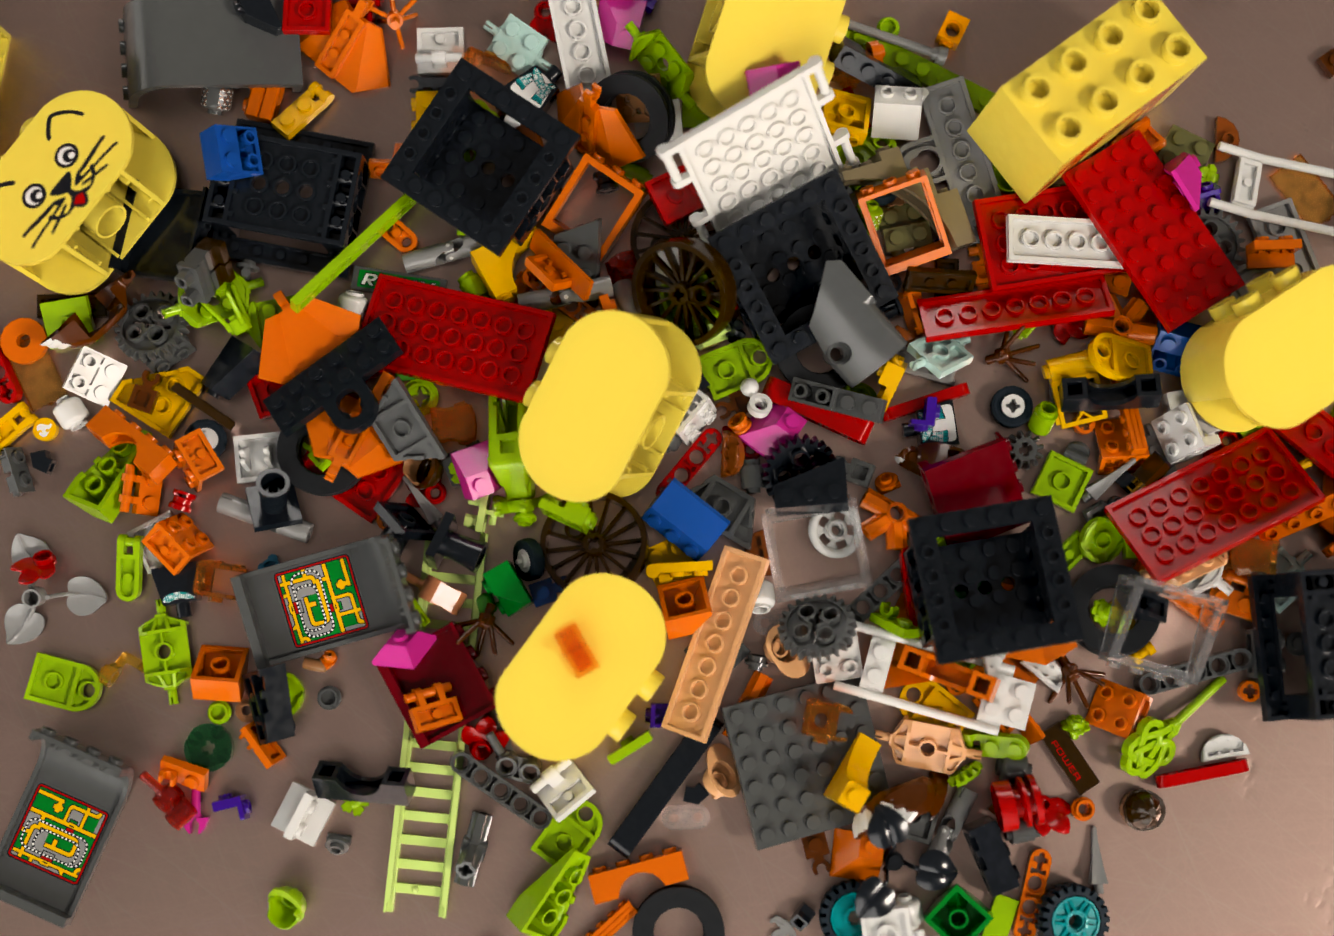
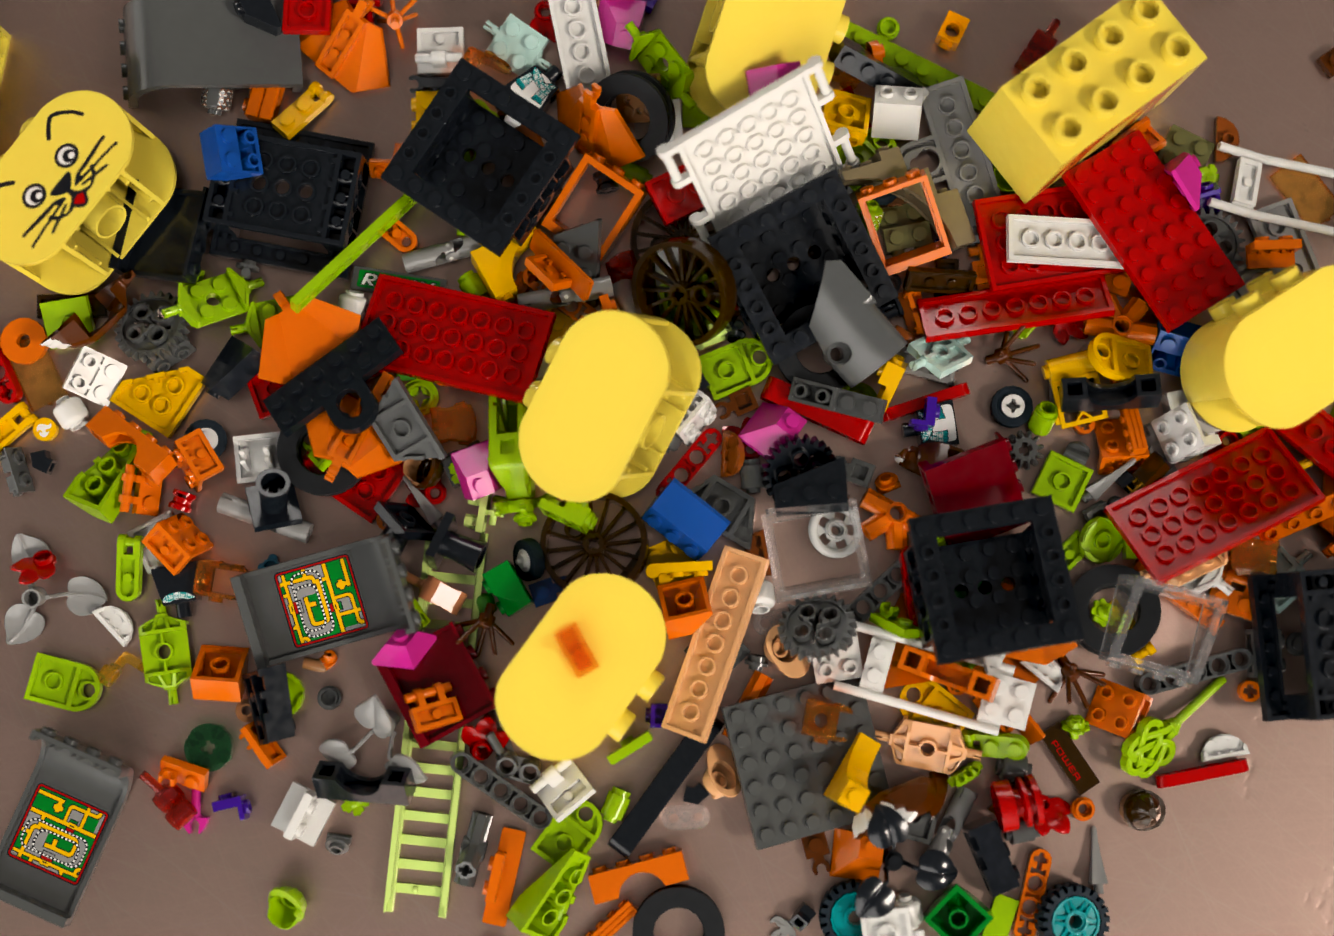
reddish brown plate [127,370,162,415] -> none
dark brown tile [171,382,236,431] -> none
dark grey hips [174,237,236,307] -> none
lime plant [201,284,252,336] -> none
lime plate [207,701,232,724] -> none
orange bush [727,412,752,435] -> none
white plate [740,378,772,418] -> none
light grey piece [848,20,949,66] -> none
black slope [1127,587,1169,623] -> none
none -> white plate [92,606,134,647]
none -> light grey plant [319,694,428,784]
none -> orange bracket [482,827,526,927]
none -> lime brick [600,786,631,824]
none -> clear red beam [1014,18,1061,72]

